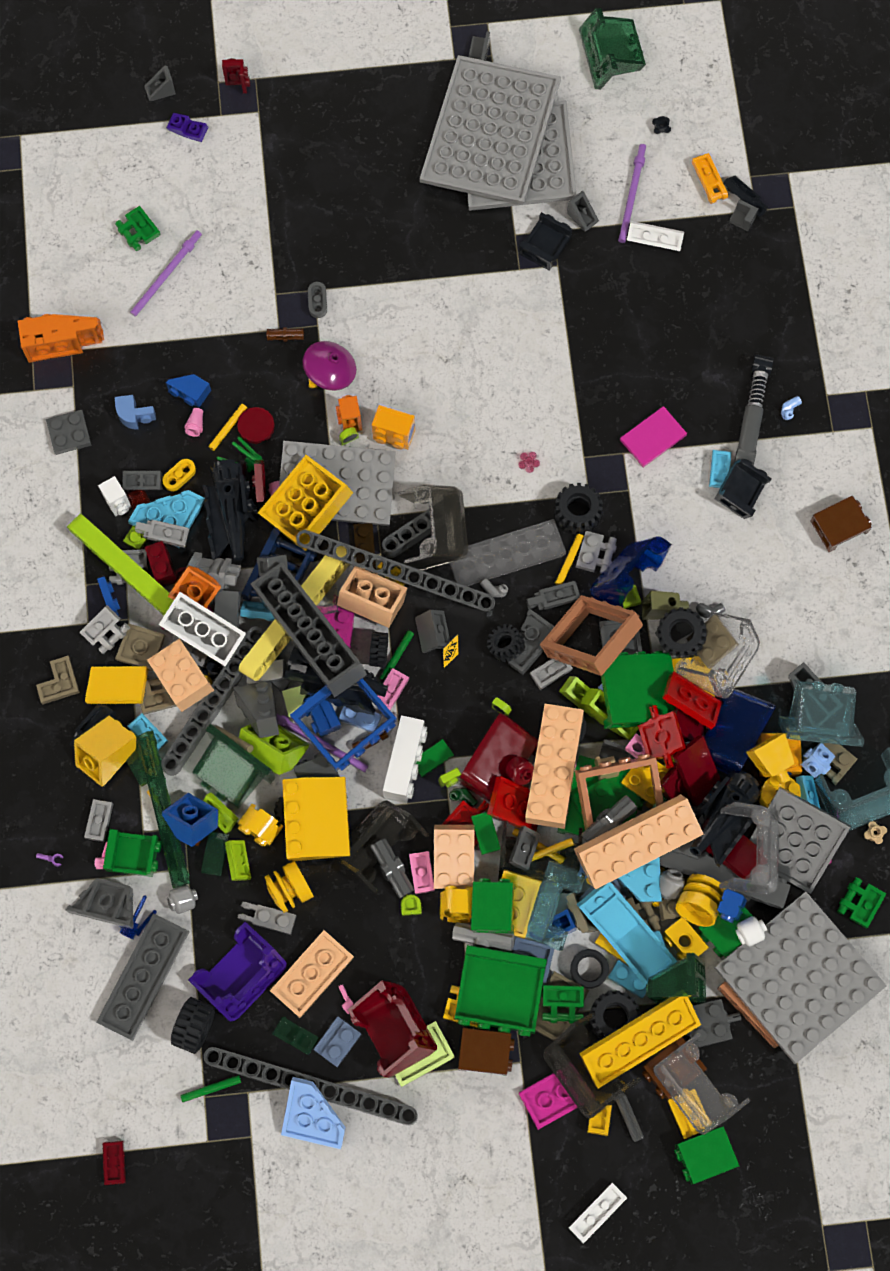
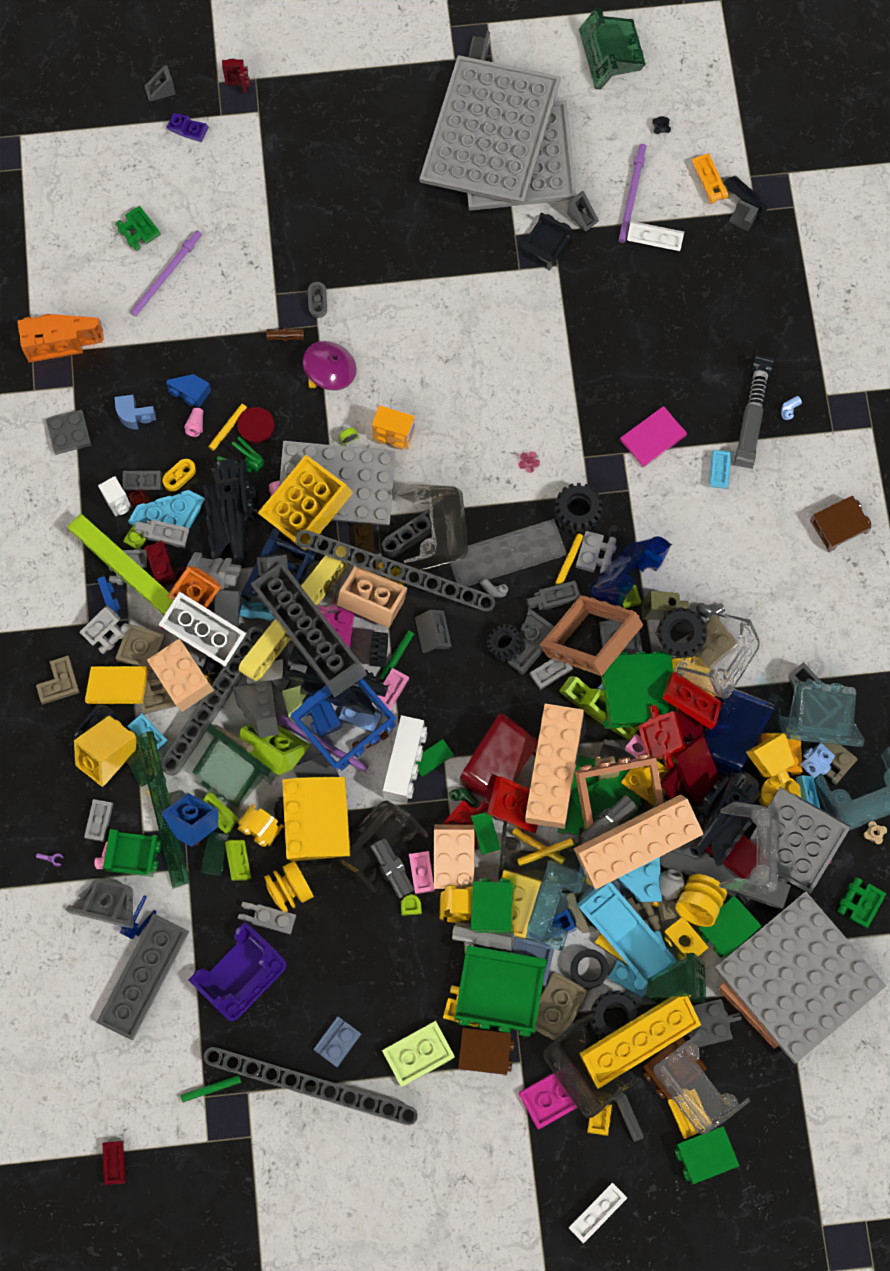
light grey head [167,885,198,914] -> none
black tyre [171,997,215,1054] -> none
dark red plate [252,460,266,502] -> none
light nougat plate [270,930,354,1018] -> none
clear green slope [272,1017,319,1055] -> none
light blue plate [281,1077,346,1149] -> none
orange brick [336,395,362,431] -> none
bright pink hand [339,985,354,1014] -> none
dark red windscreen [348,980,437,1078] -> none
lime plate [438,768,461,788] -> none
yellow sticker [443,635,458,668] -> none
lime tile [492,697,512,716] -> none
dark red head [506,756,534,785] -> none
dark grey plate [508,826,541,871] -> none
green plate [542,985,584,1024] -> none
black panel [714,459,772,519] -> none
blue brick [717,889,747,923] -> none
white head [735,916,767,947] -> none

